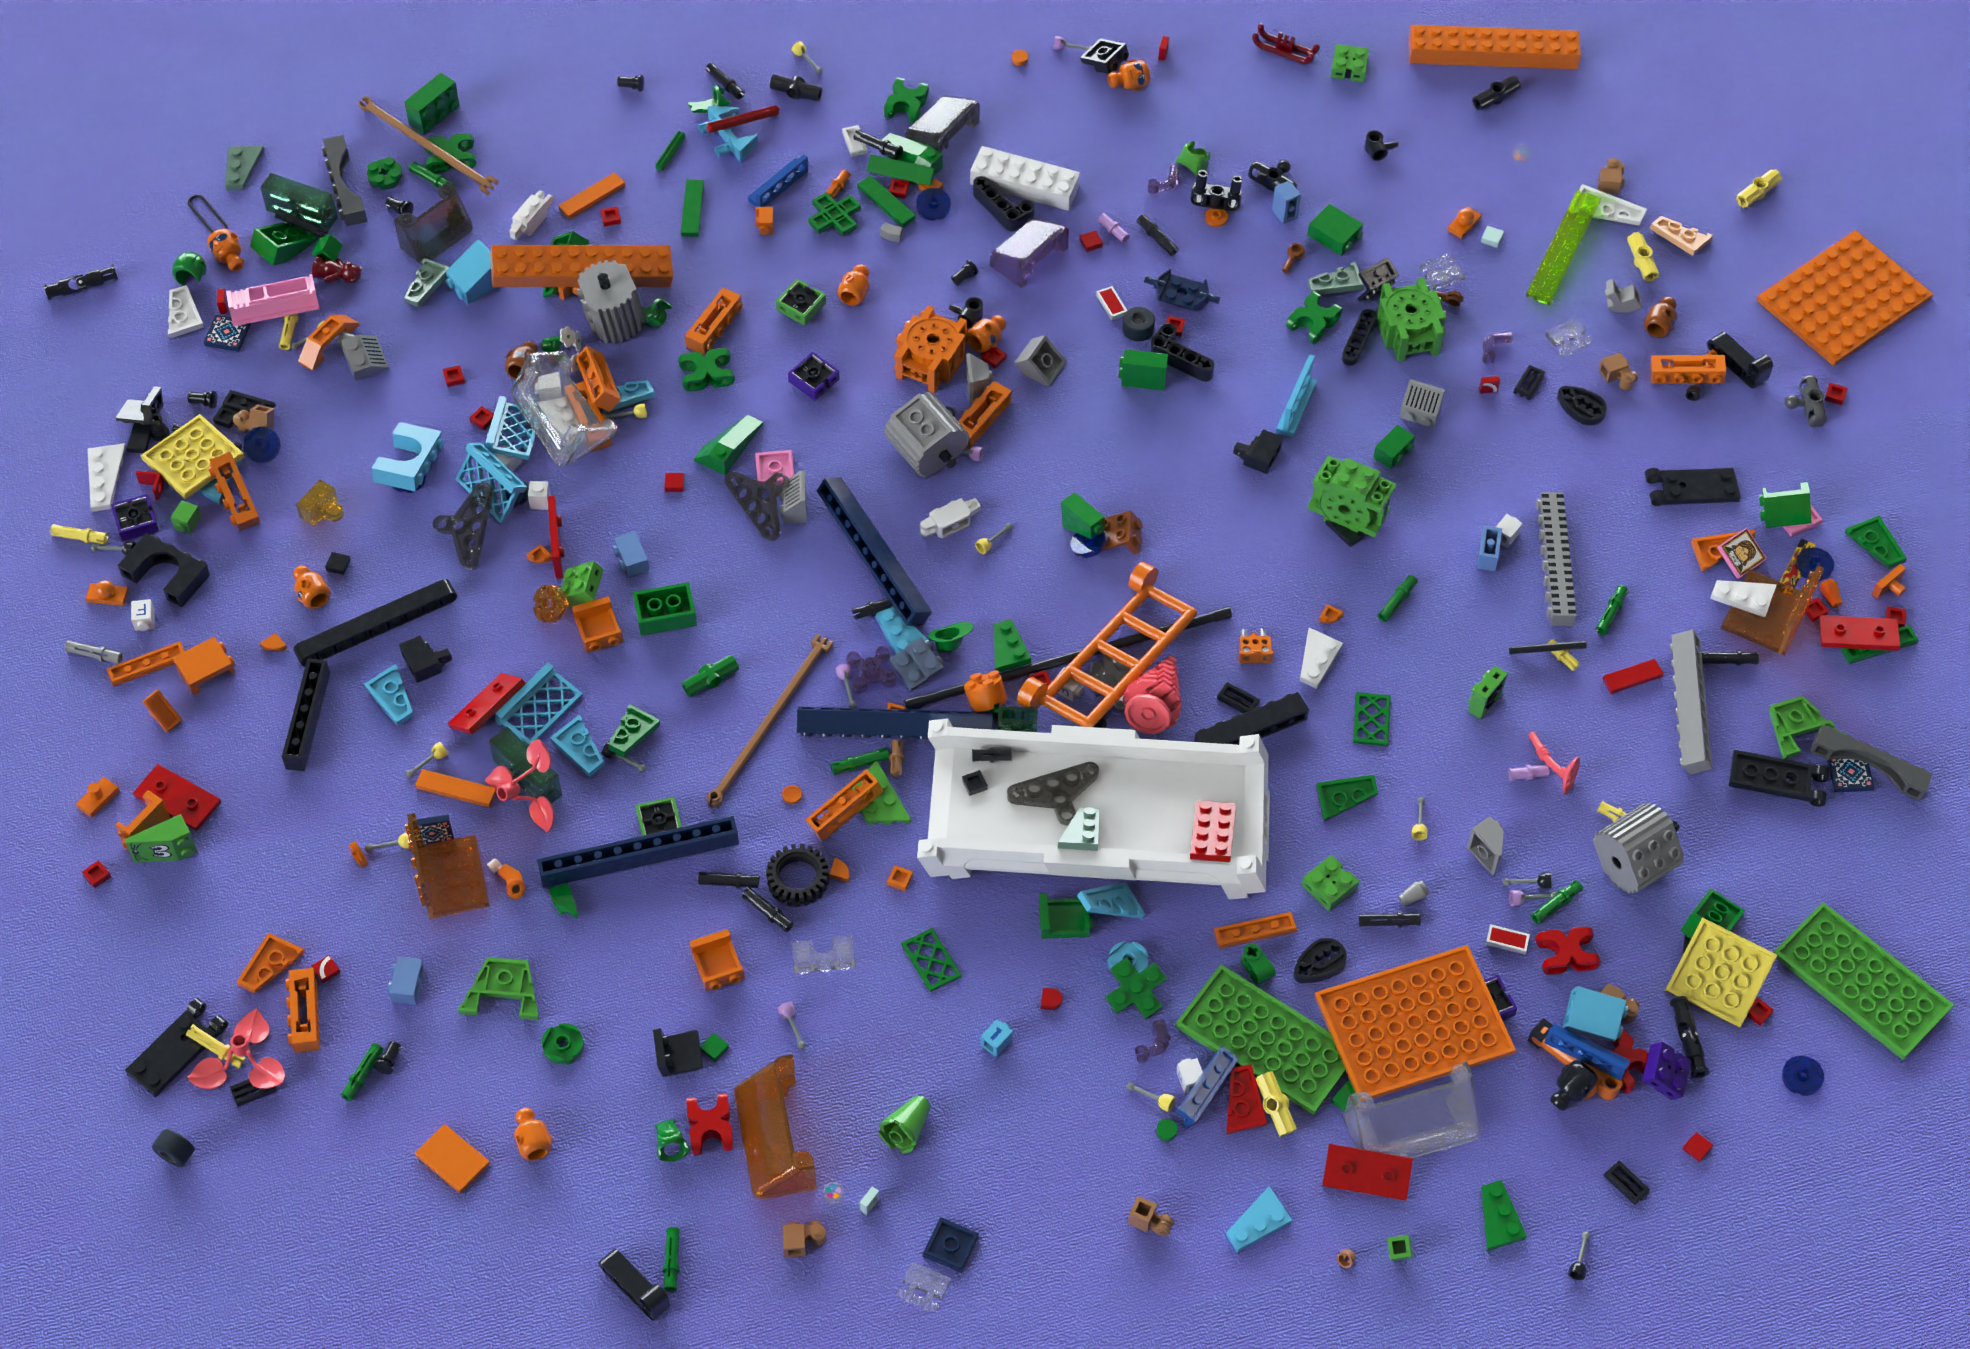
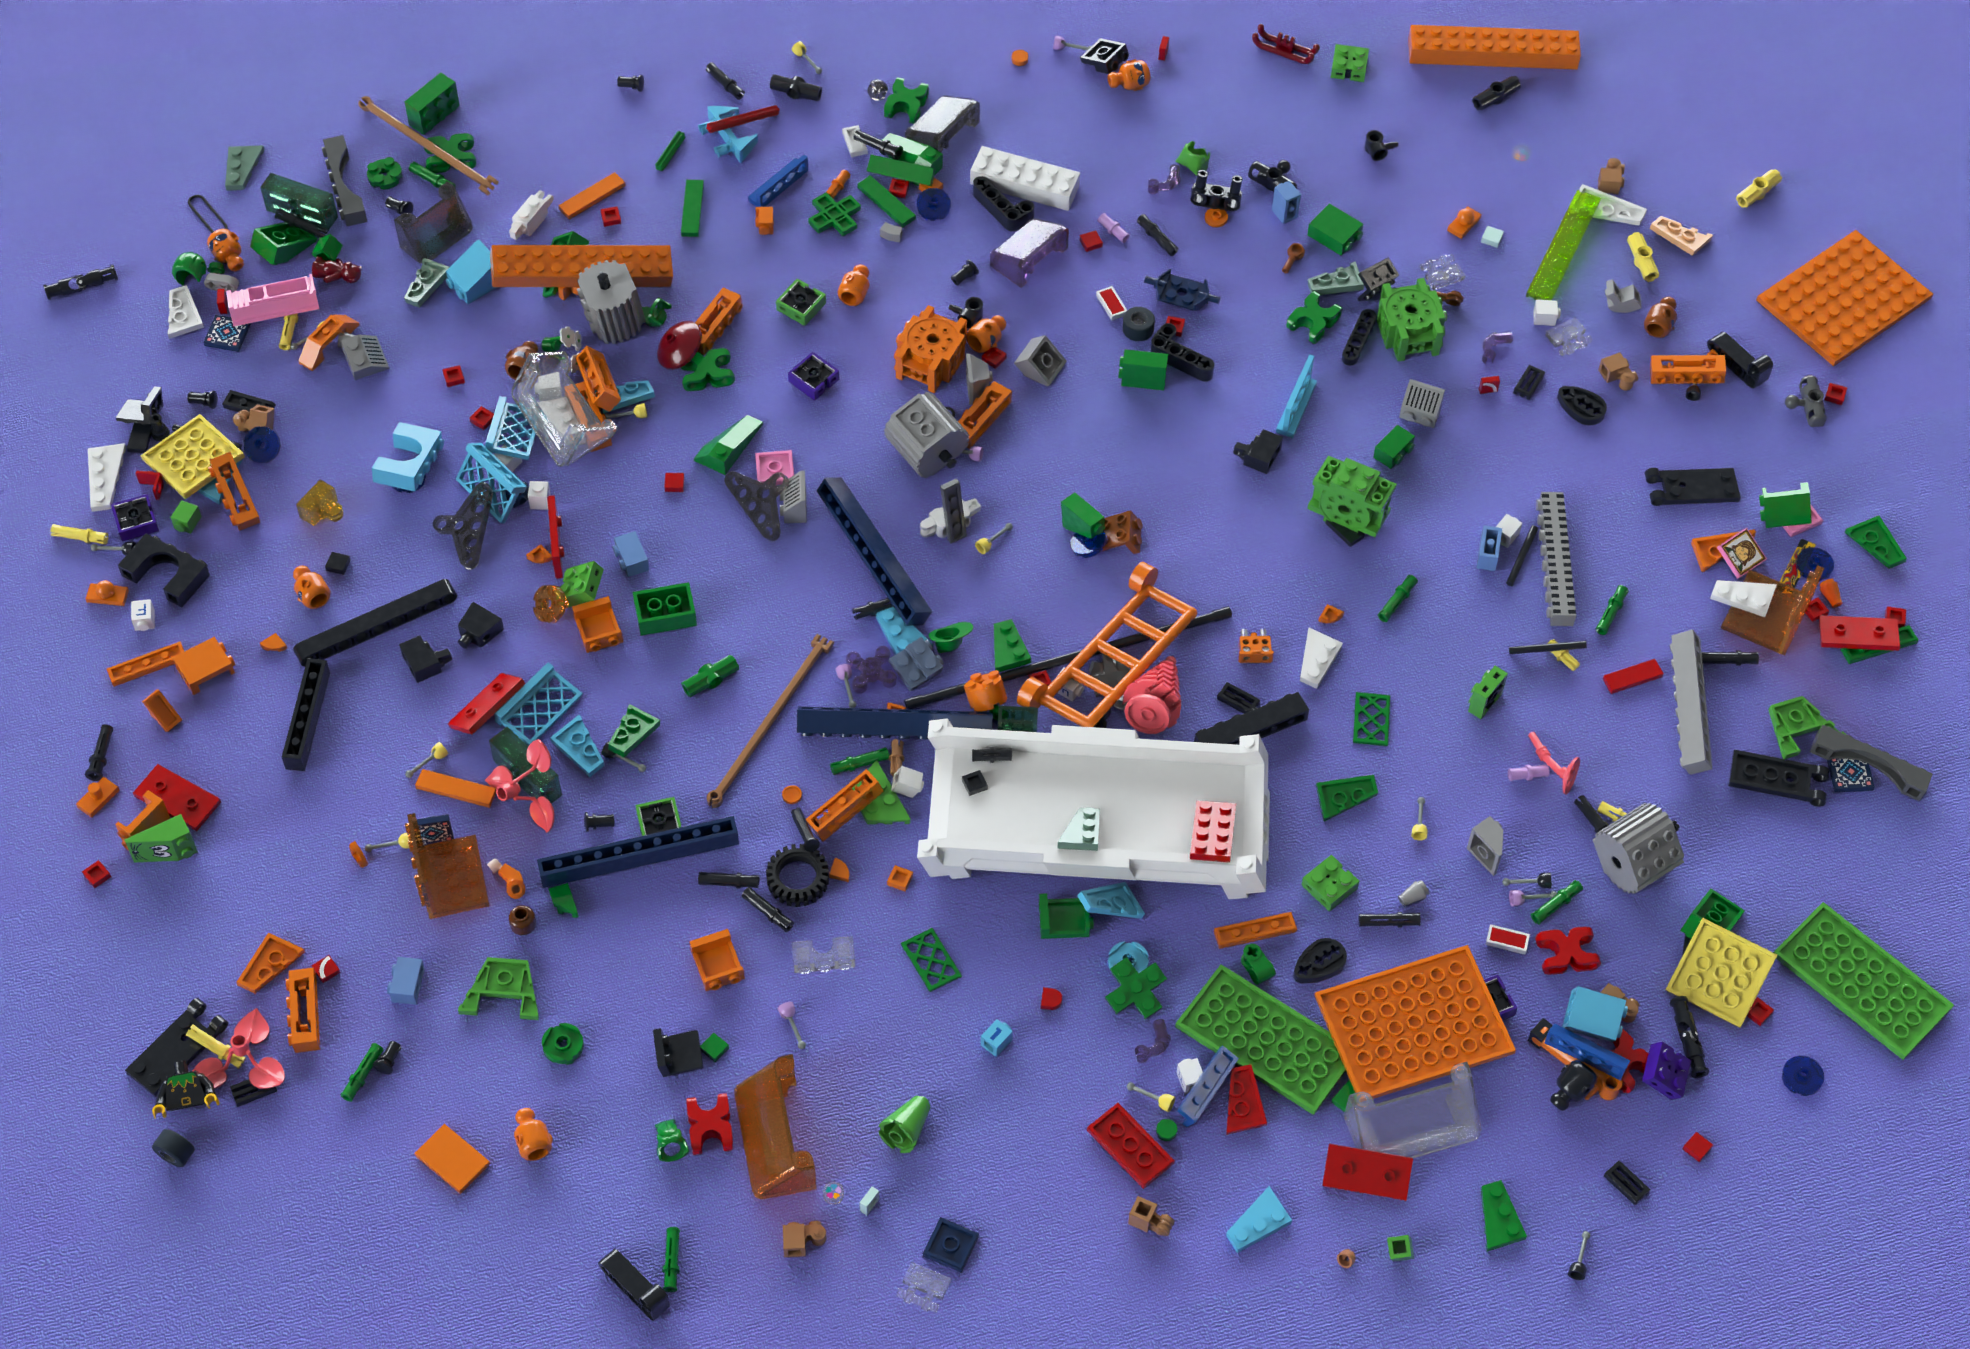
light grey pin [65,640,123,664] -> none
black tile [213,406,238,429] -> none
medium azure wing [364,664,414,726] -> none
green hair [687,85,730,113] -> none
clear smoke beam [1007,762,1099,826] -> none
light yellow piece [1256,1071,1297,1137] -> none
orange tile [1872,564,1907,599] -> none
none -> black pin [85,724,114,781]
none -> torso [152,1060,220,1119]
none -> light grey beam [204,273,239,293]
none -> green plate [207,262,225,274]
none -> black torso [458,602,504,649]
none -> reddish brown head [509,905,536,935]
none -> black pin [584,812,614,832]
none -> dark red dish [657,321,702,370]
none -> black axle [791,807,820,852]
none -> clear smoke piece [867,79,888,101]
none -> white brick [891,766,924,798]
none -> dark grey tile [940,478,967,543]
none -> red plate [1087,1103,1175,1189]
none -> black bar [1506,525,1538,586]
none -> white brick [1533,300,1561,326]
none -> black pin [1574,795,1609,833]

